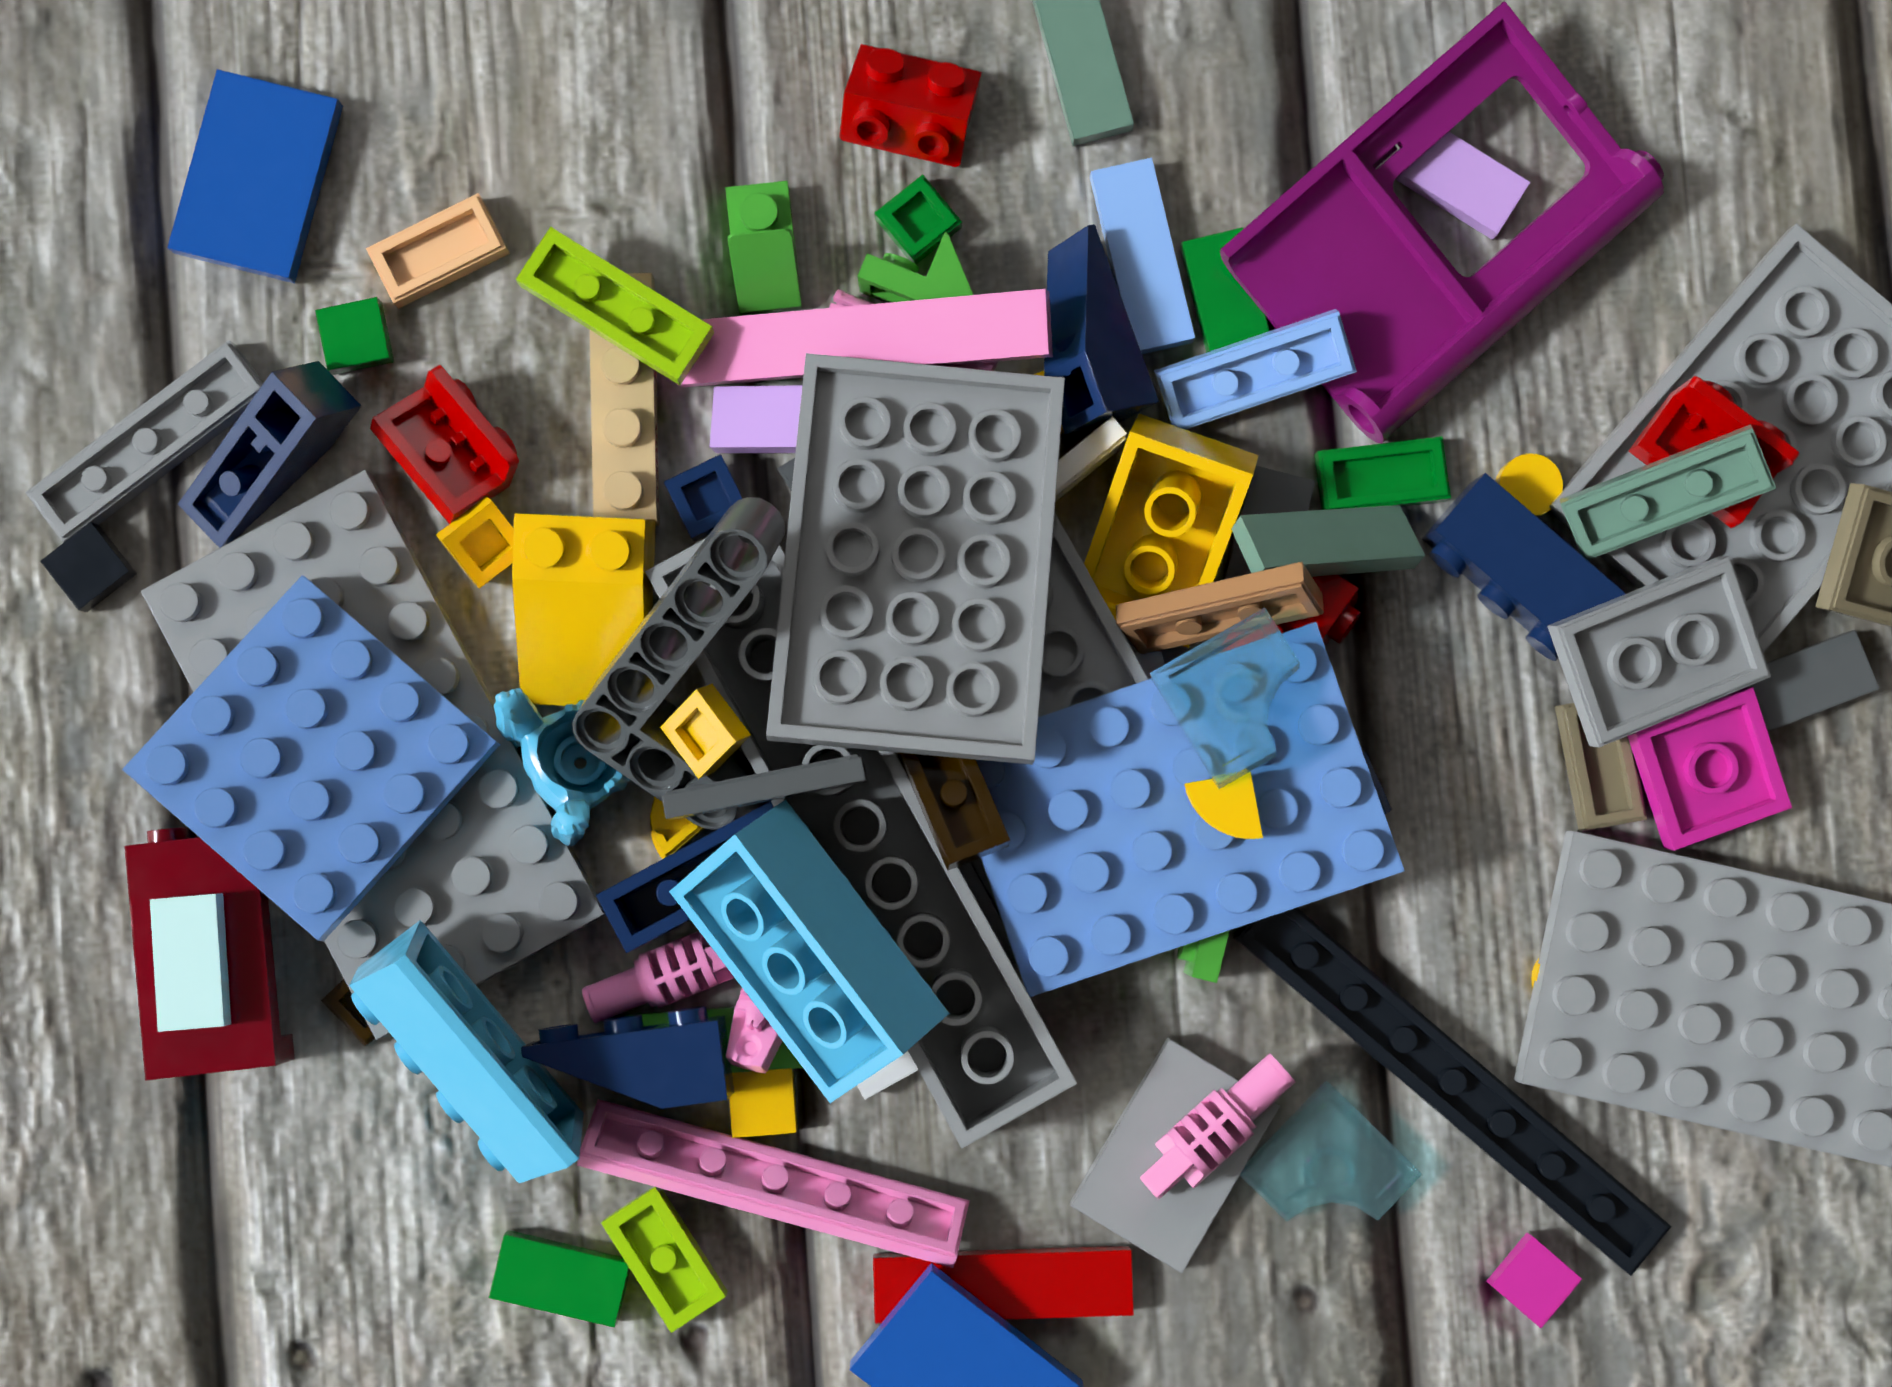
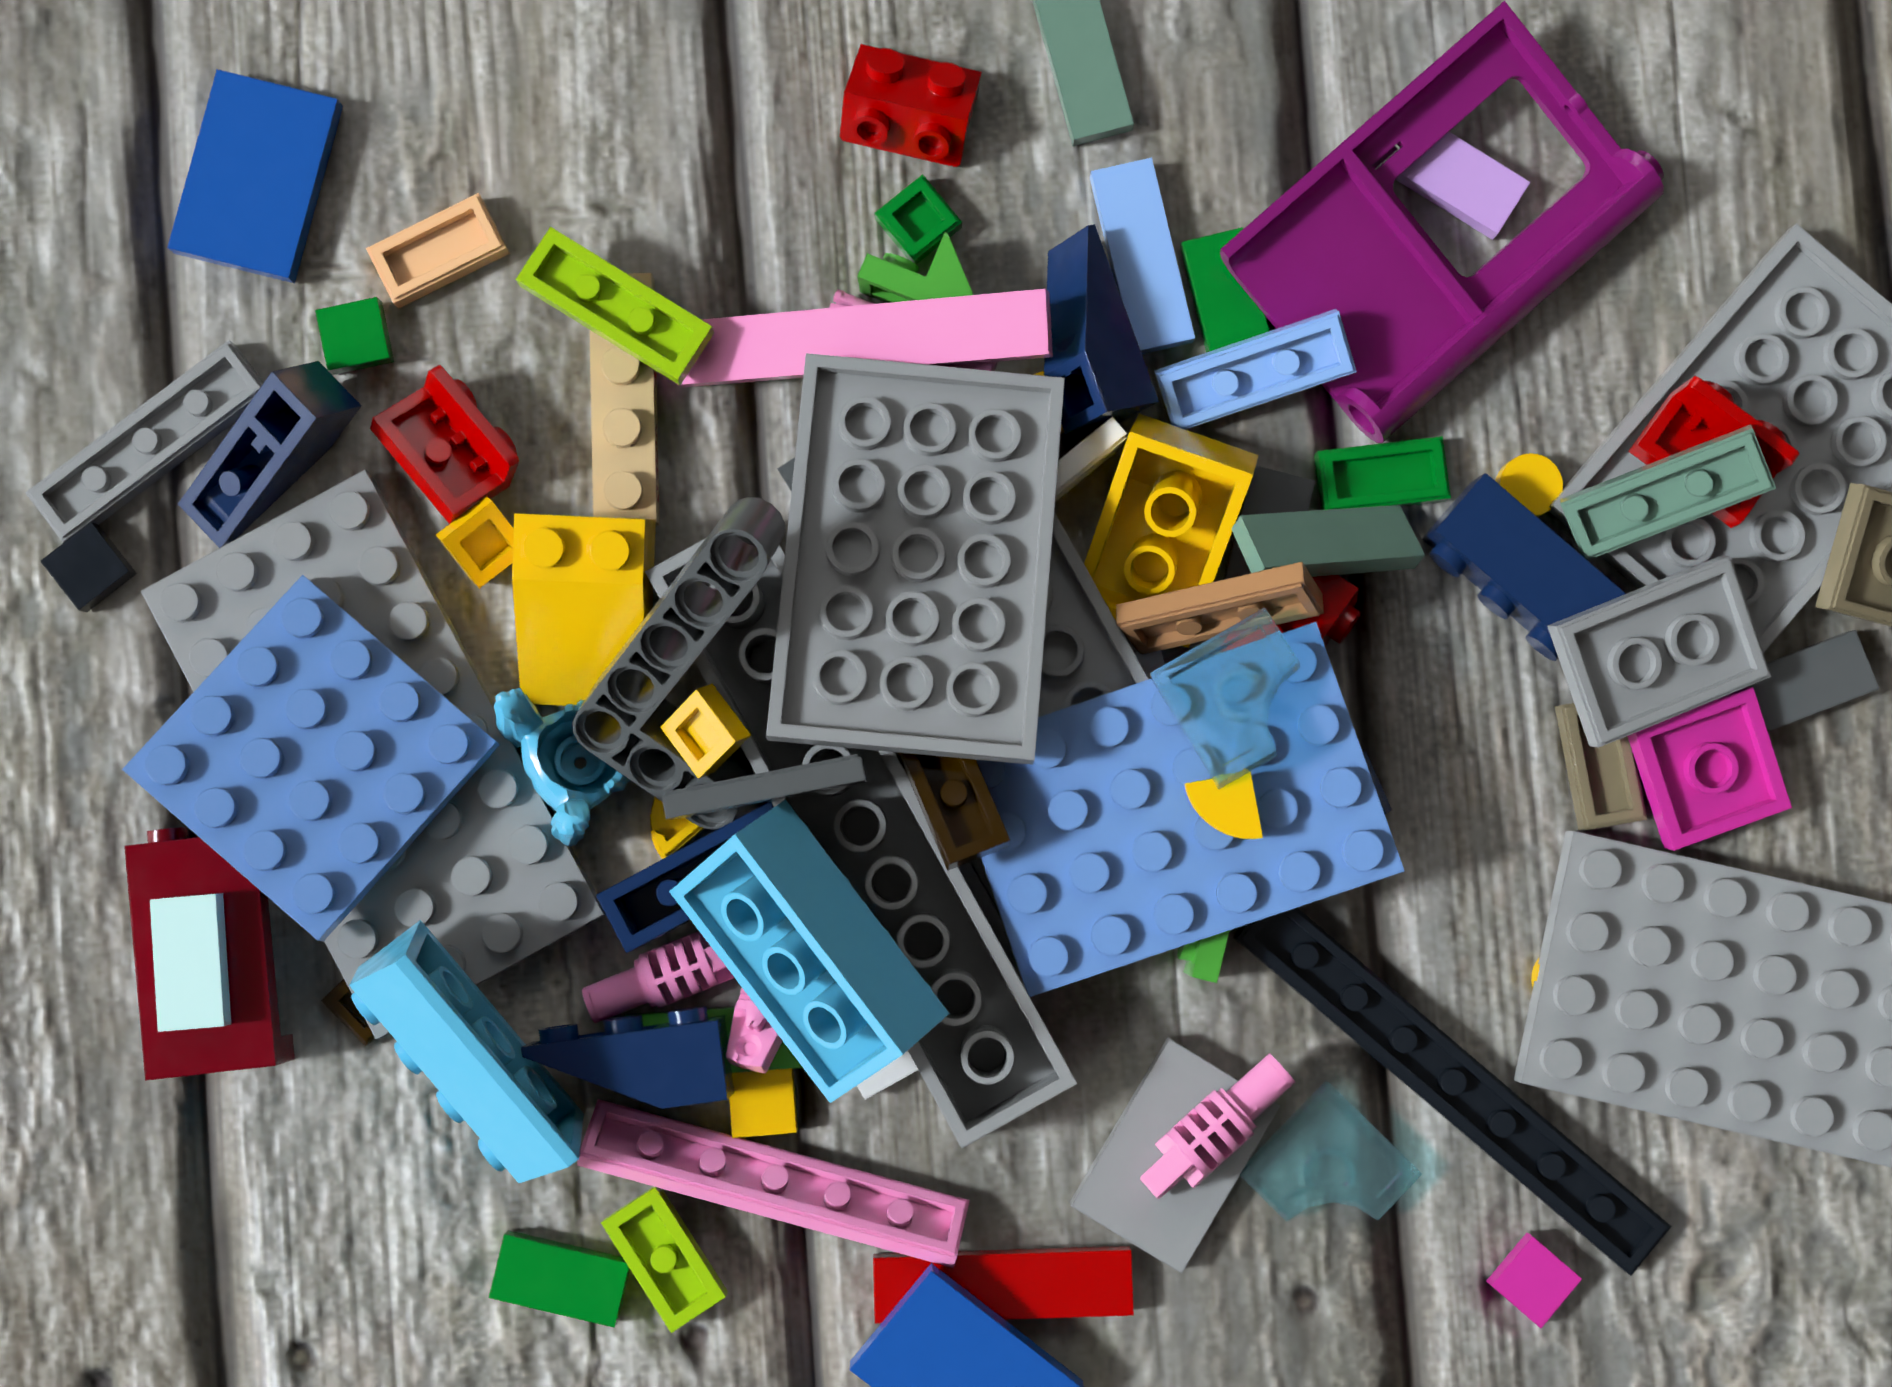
dark blue plate [664,454,743,542] -> none
lavender tile [710,385,802,454] -> none
bright green slope [725,181,802,316] -> none

